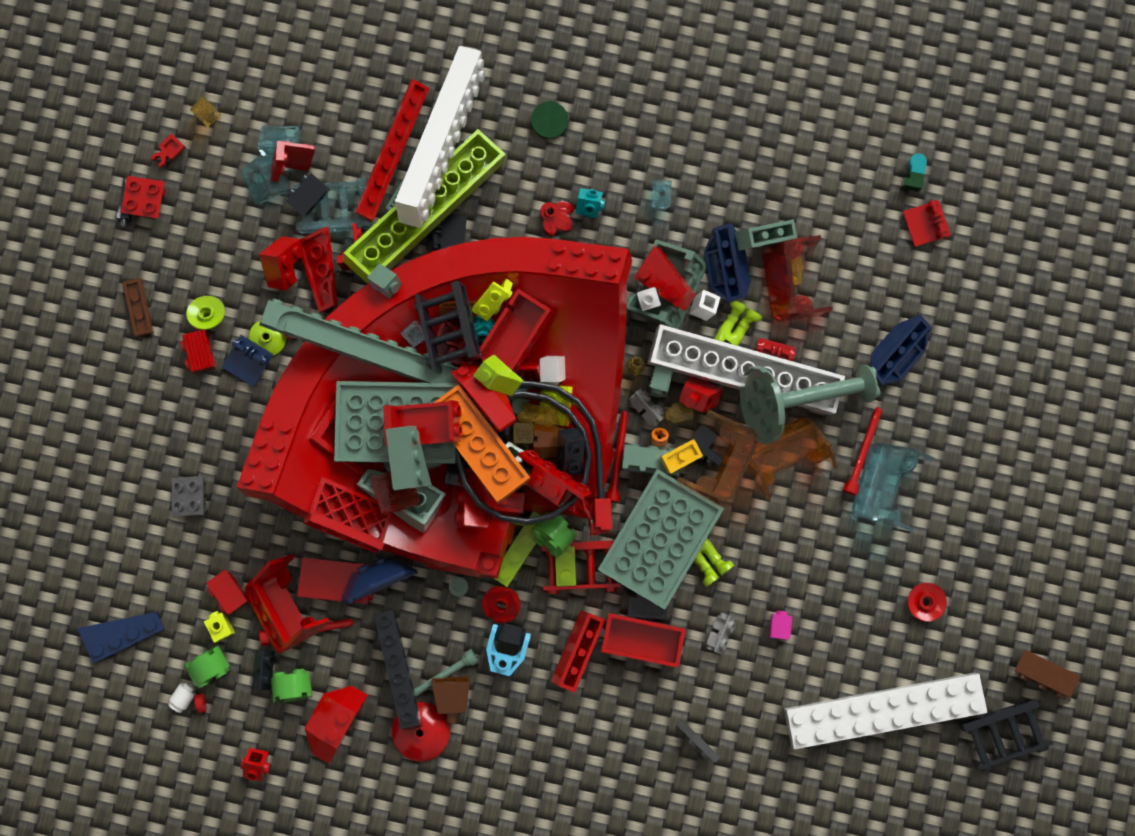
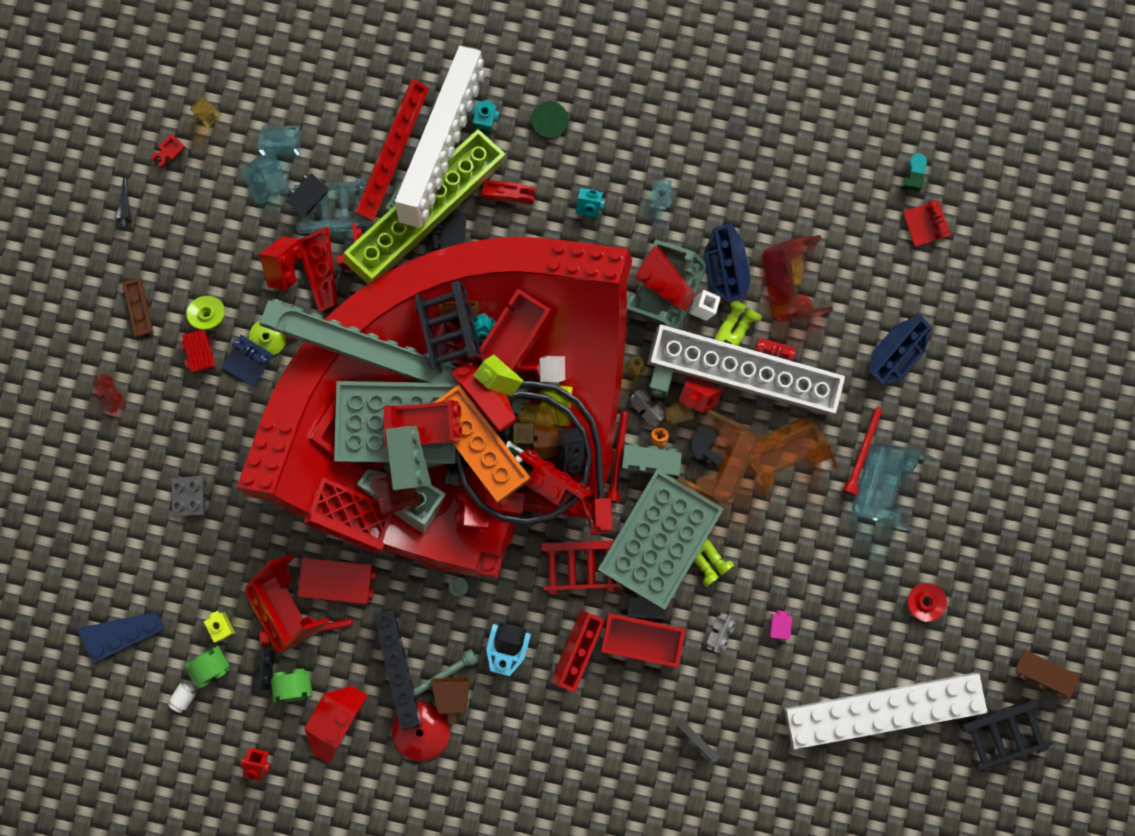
red hinge [121,176,166,219] -> none
red tile [194,693,207,713] -> none
red brick [206,569,249,615] -> none
red bracket [271,141,315,182] -> none
dark blue wedge [341,557,418,604] -> none
sand green brick [367,263,402,299] -> none
clear light blue brick [400,320,425,348] -> none
neon yellow bracket [472,279,513,321] -> none
red tile [482,586,521,623] -> none
lime brick [494,512,541,587] -> none
bright green brick [531,511,577,558] -> none
red plate [540,201,574,236] -> none
lime plate [555,546,576,586] -> none
white bracket [637,287,661,311] -> none
yellow plate [660,439,703,474] -> none
sand green brick [735,219,798,251] -> none
sand green piece [740,364,880,445] -> none
none -> clear red hinge [93,374,126,414]
none -> teal brick [471,100,499,131]
none -> red hinge [481,180,536,205]

